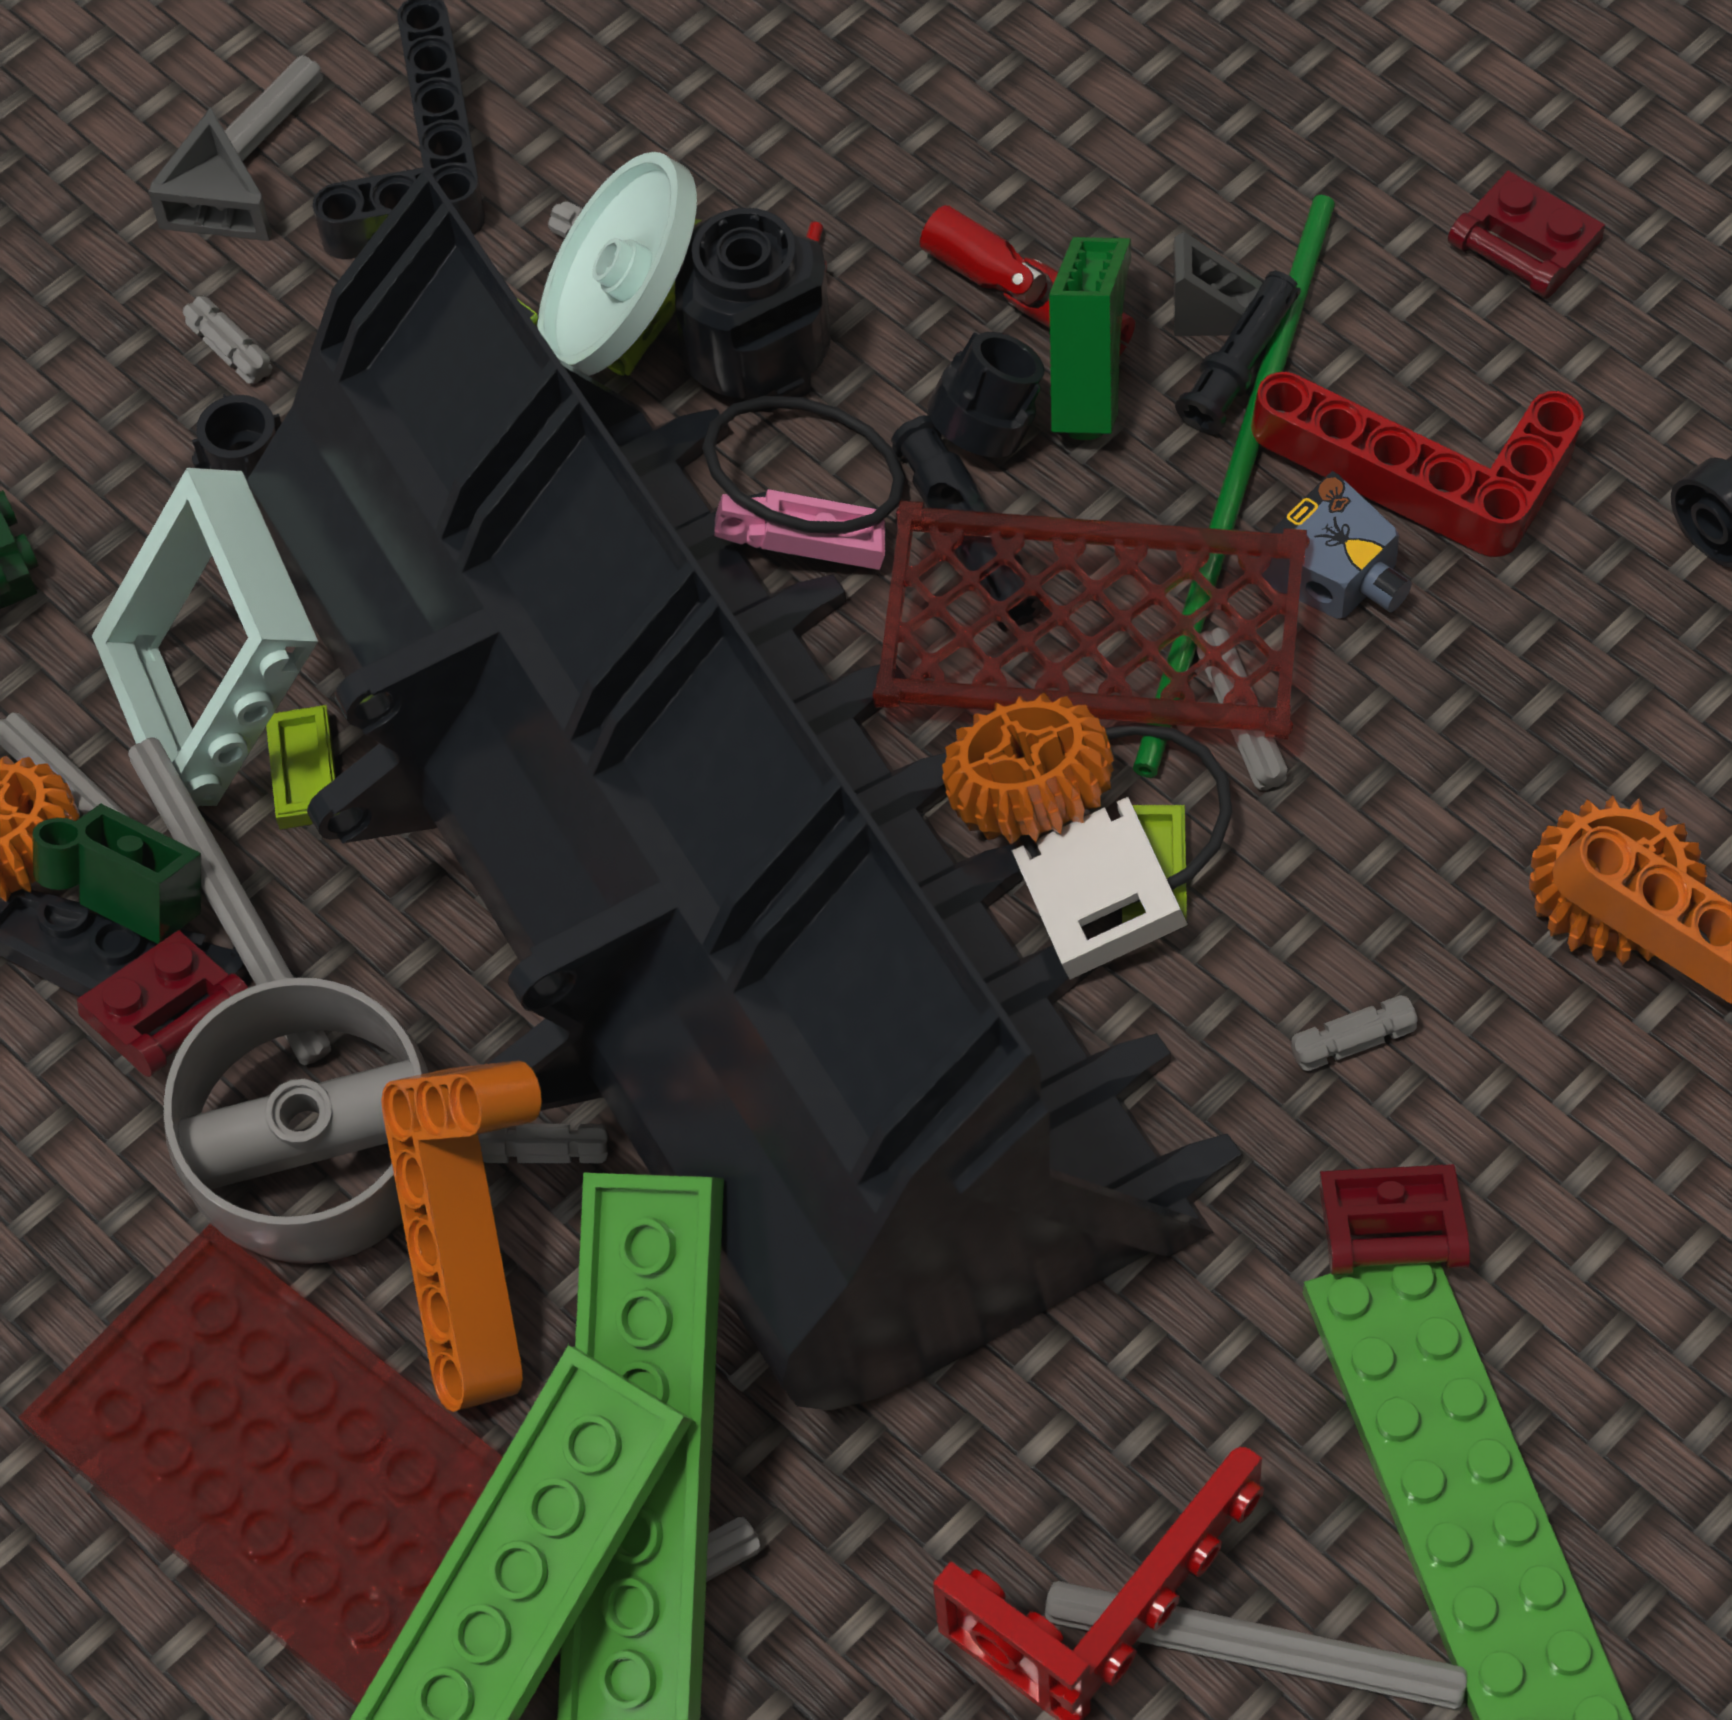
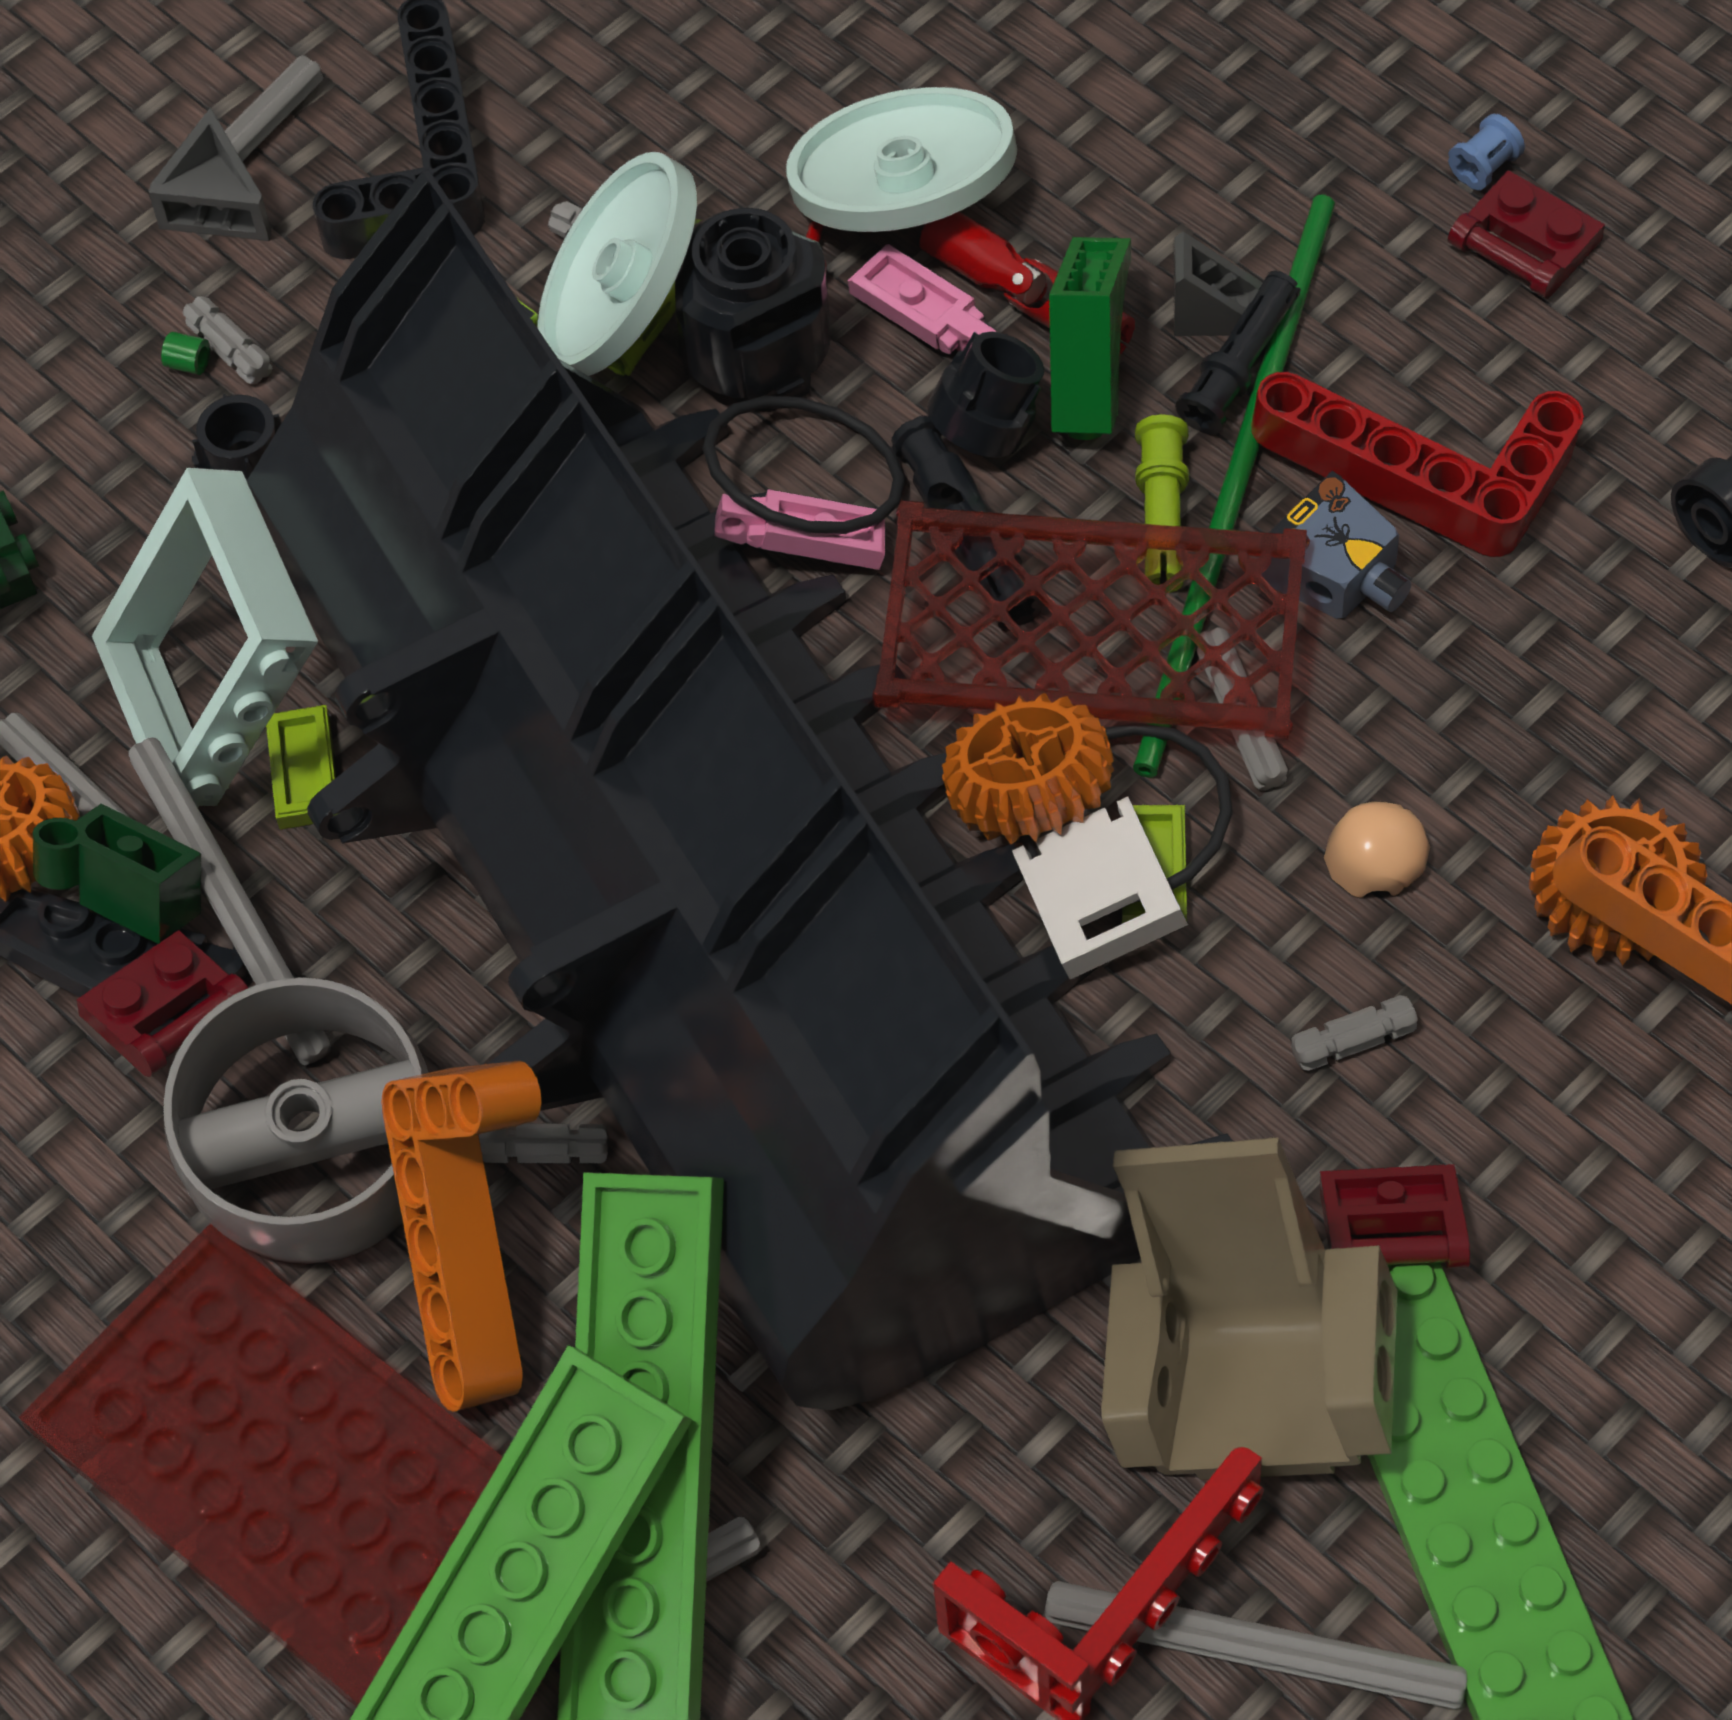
none -> green piece [161,331,210,375]
none -> light aqua dish [786,87,1017,232]
none -> bright pink hinge [848,244,996,354]
none -> dark tan piece [1101,1137,1397,1480]
none -> lime pin [1135,414,1190,593]
none -> light nougat hair [1324,802,1430,898]
none -> medium blue bush [1448,114,1525,190]

